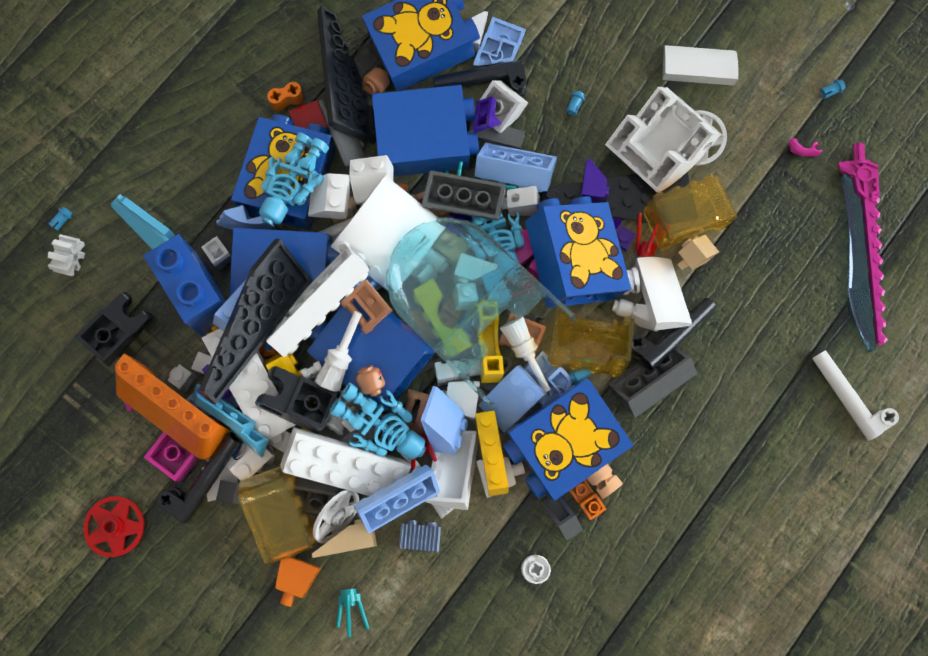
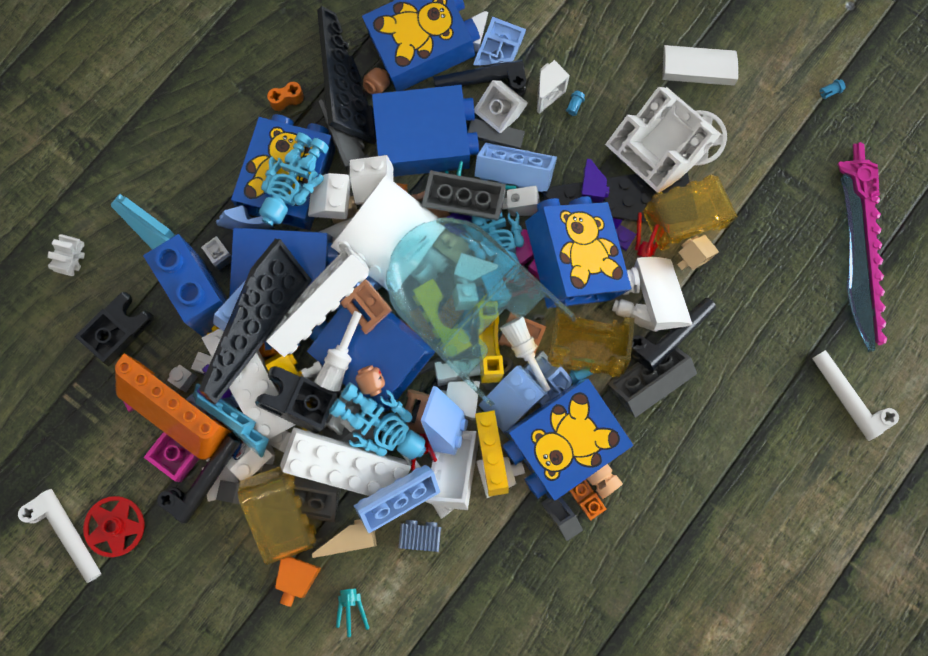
dark azure pin [48,206,73,231] -> none
red piece [289,100,328,129] -> none
white wheel [313,490,360,544] -> none
dark purple slope [473,96,501,132] -> none
white wheel [521,555,551,584] -> none
dark pink piece [788,138,822,157] -> none
none -> white axle [18,489,101,583]
none -> white slope [537,60,570,114]

